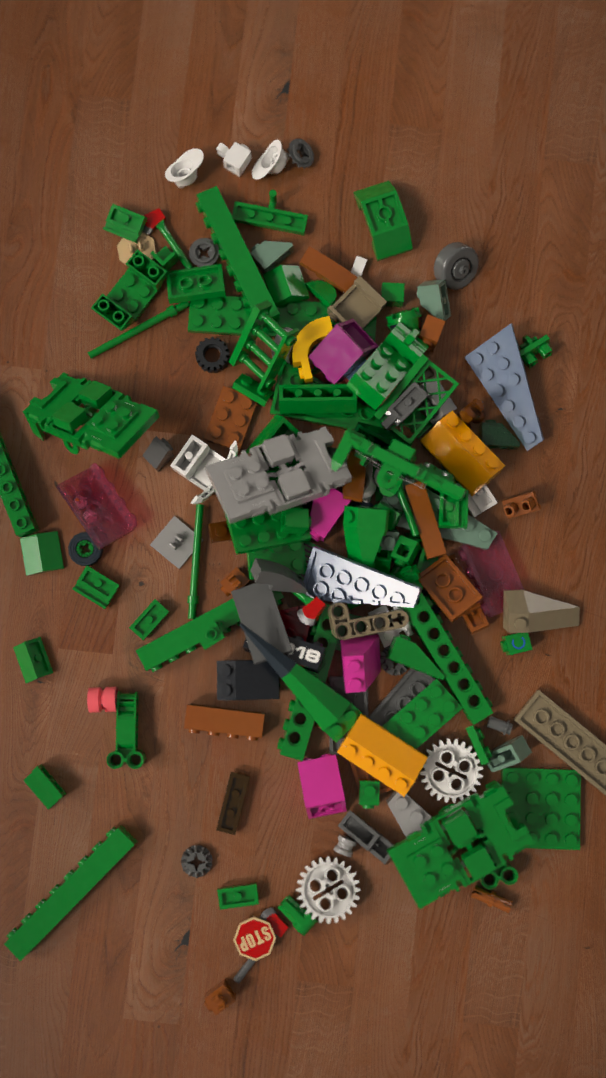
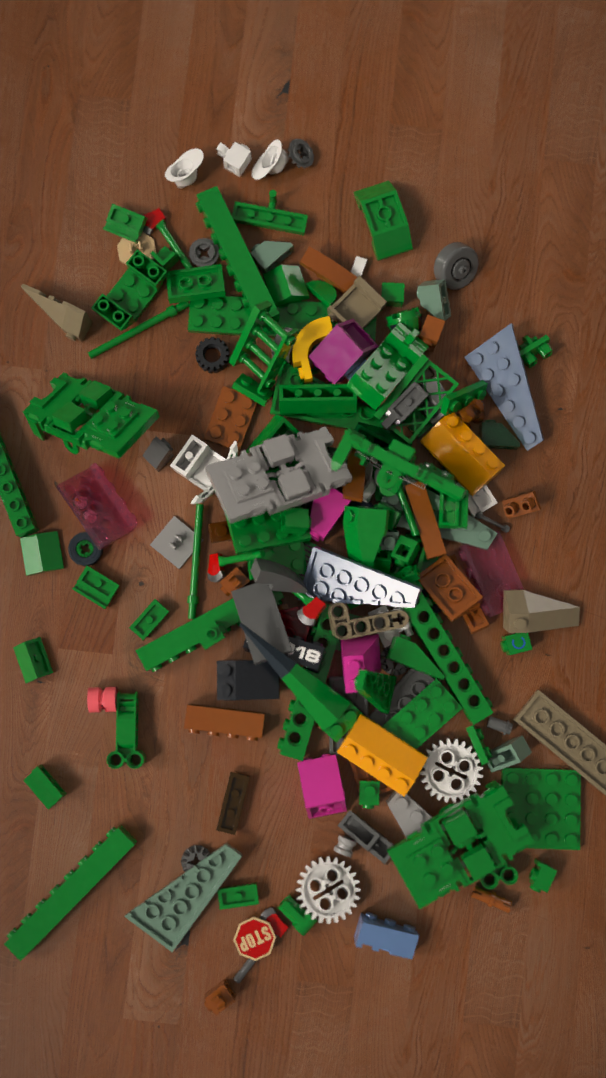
none -> dark tan wedge [21,284,93,342]
none -> sand green wing [125,843,243,952]
none -> piece [208,550,265,582]
none -> green wing [354,669,397,714]
none -> medium blue wedge [354,912,419,959]
none -> green plate [440,380,488,416]
none -> dark grey hinge [476,512,510,532]
none -> green brick [529,858,557,893]

